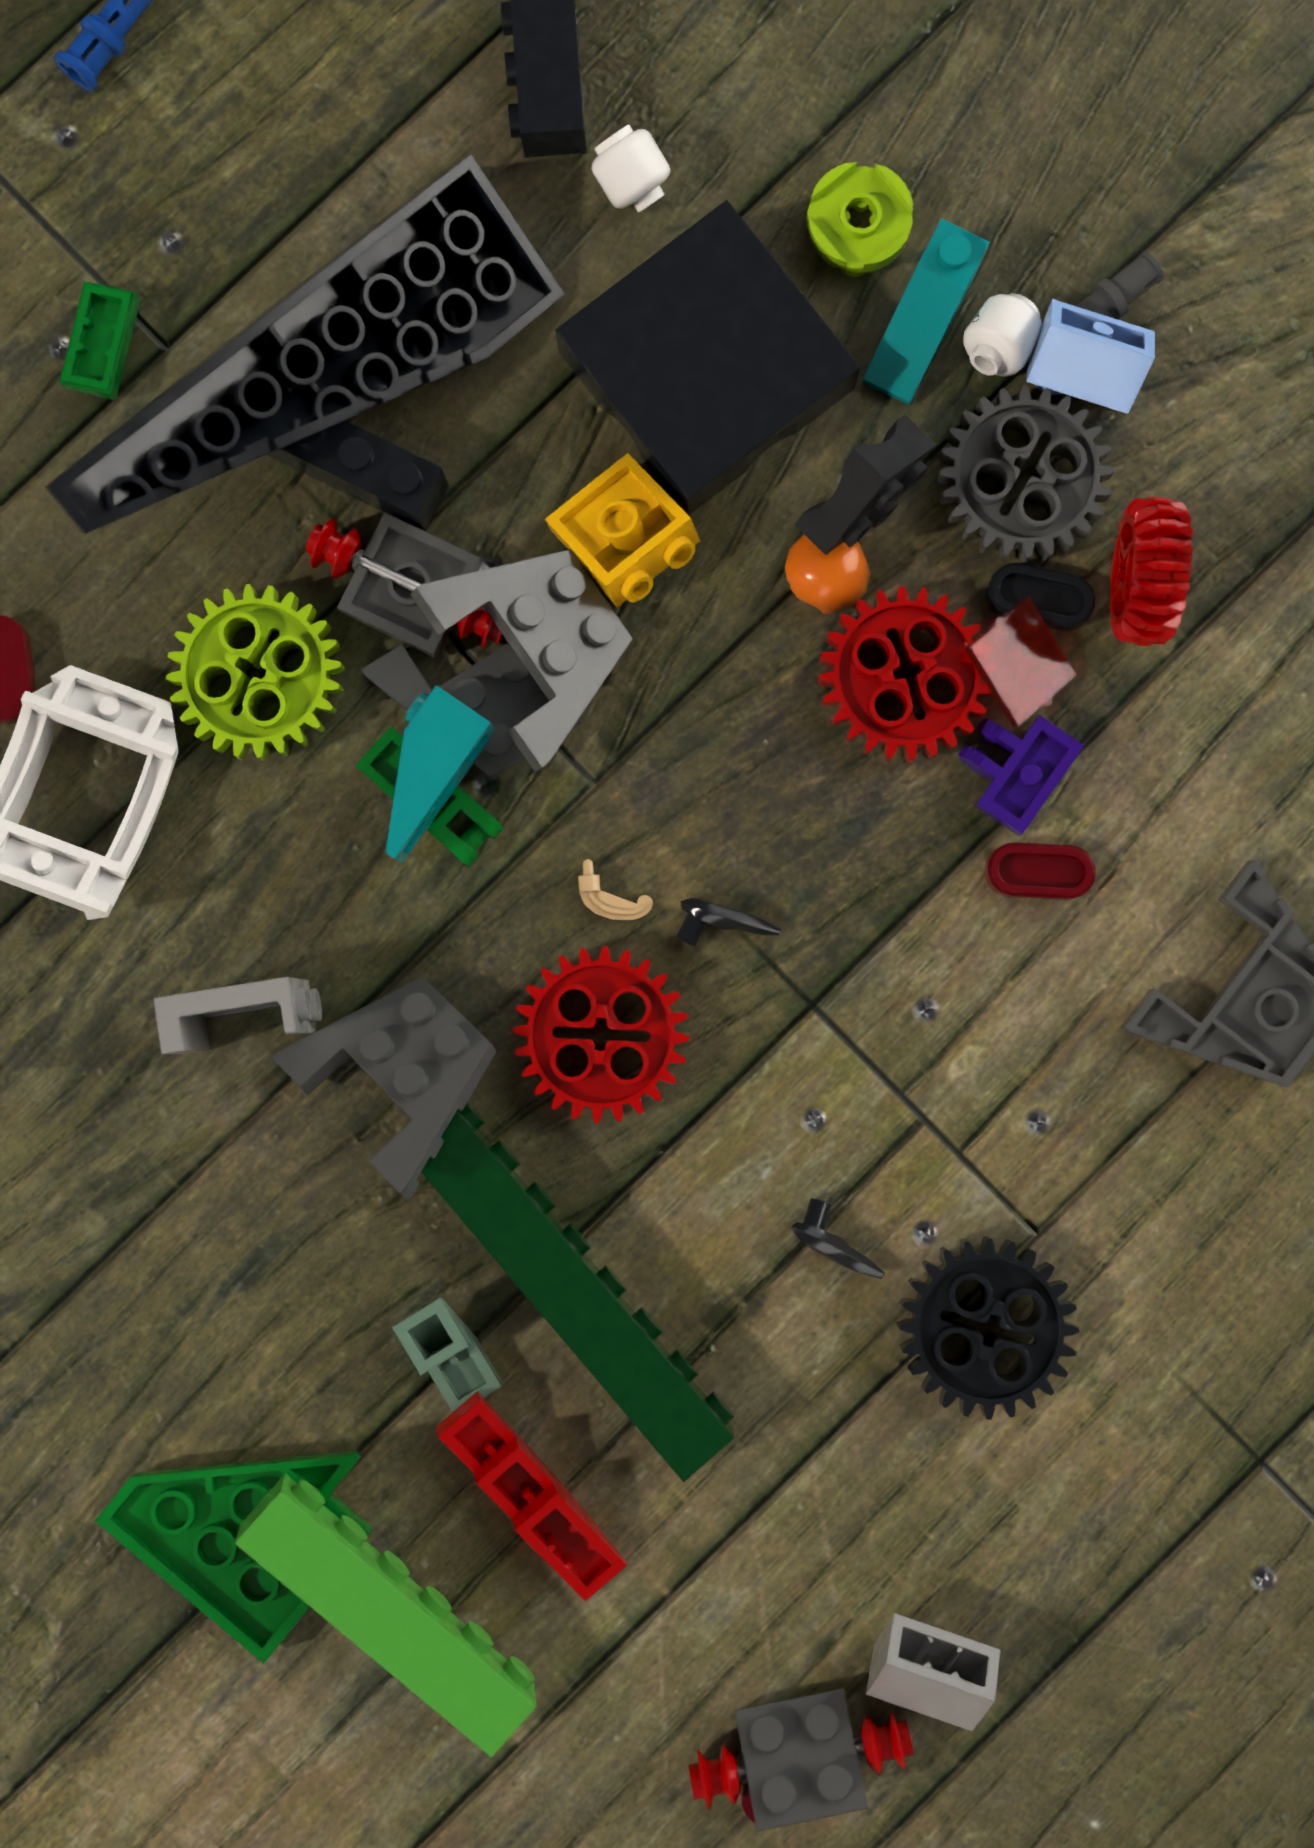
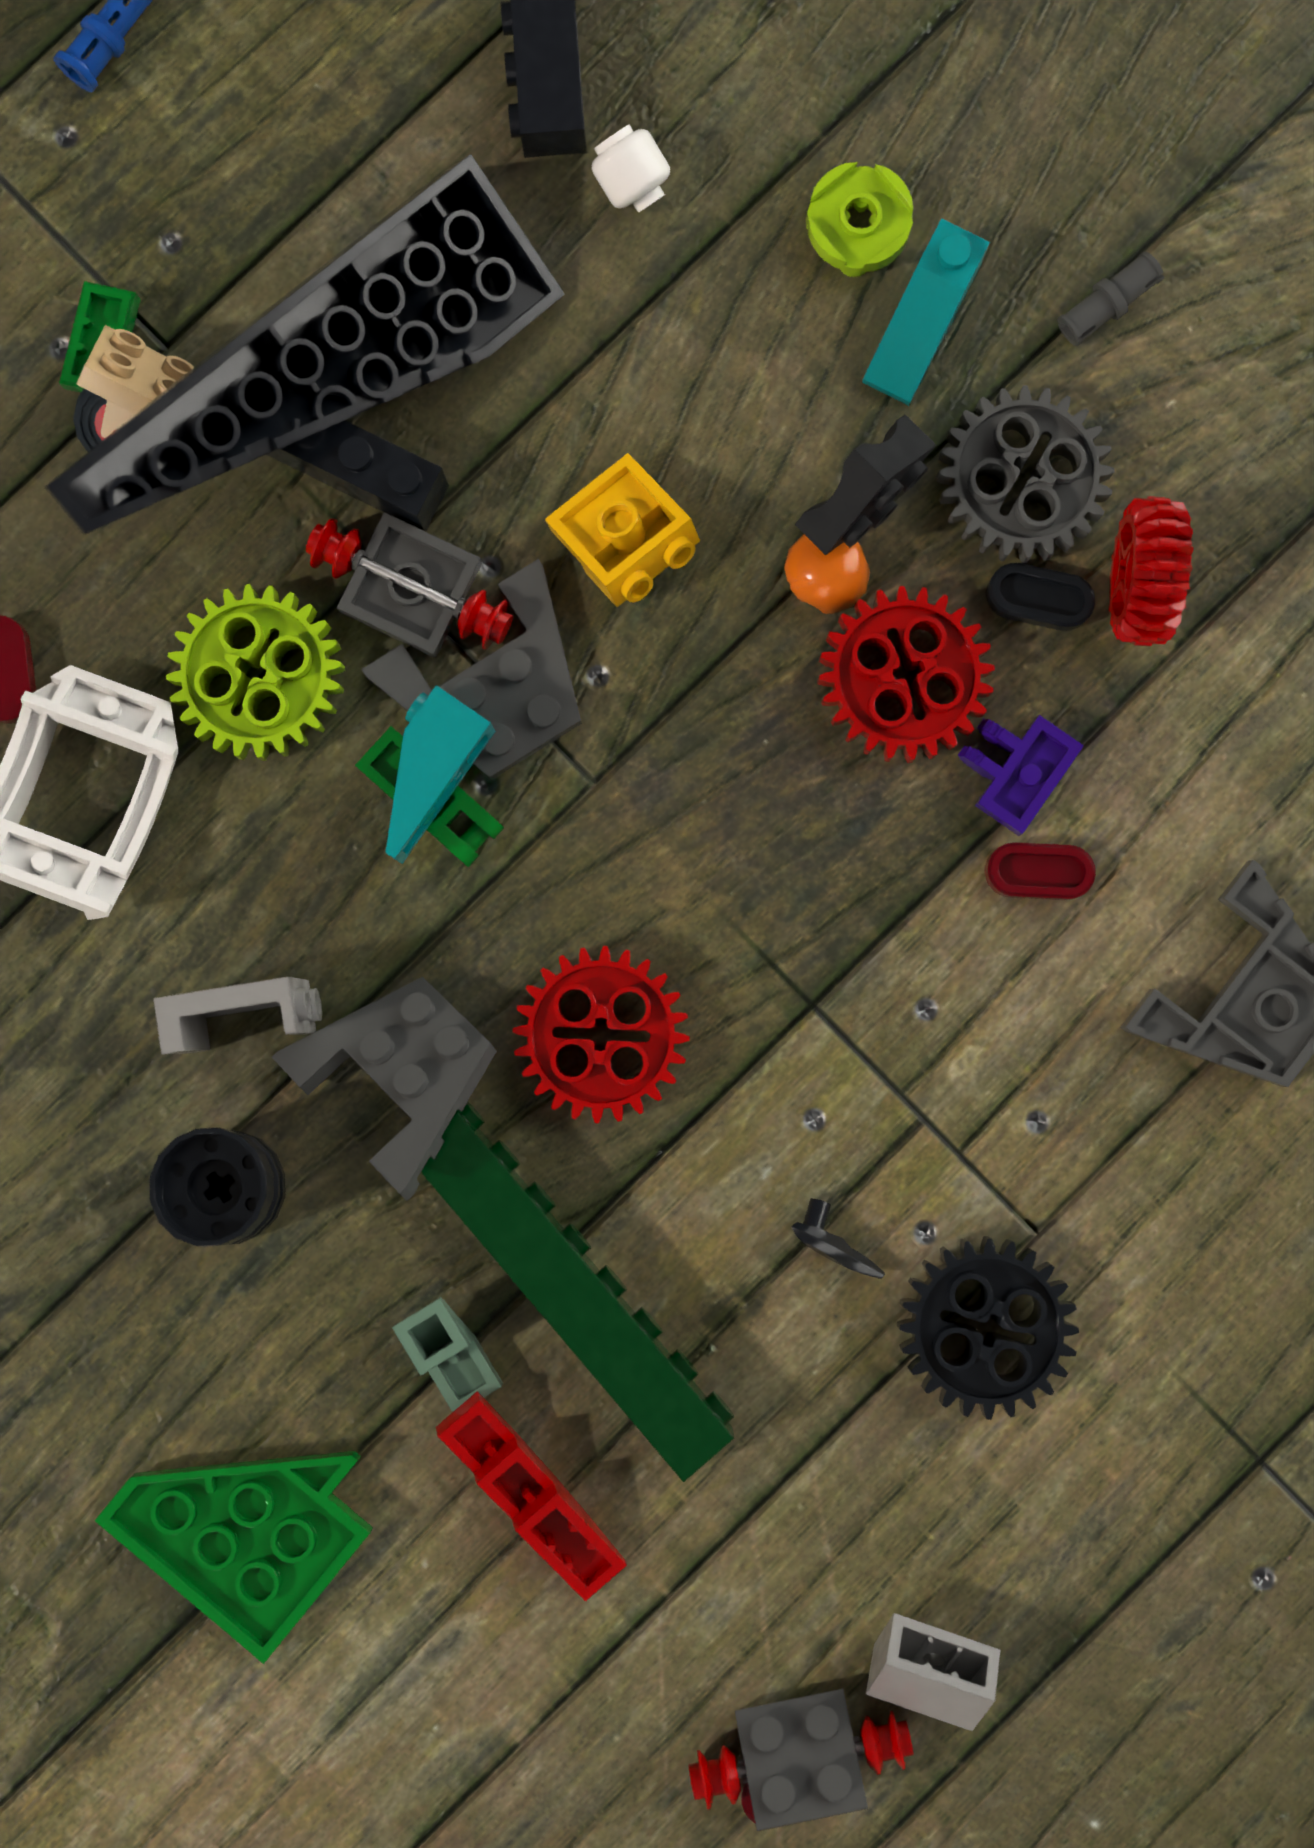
bright green brick [234,1473,537,1758] -> none
wing [410,549,633,772] -> none
black tile [555,200,860,516] -> none
tan piece [578,859,653,920] -> none
black bar [676,898,781,946] -> none
white head [963,293,1043,376] -> none
clear red piece [964,597,1077,727] -> none
light blue brick [1026,299,1155,414] -> none
none -> tan plate [73,325,194,452]
none -> black wheel [150,1128,286,1246]

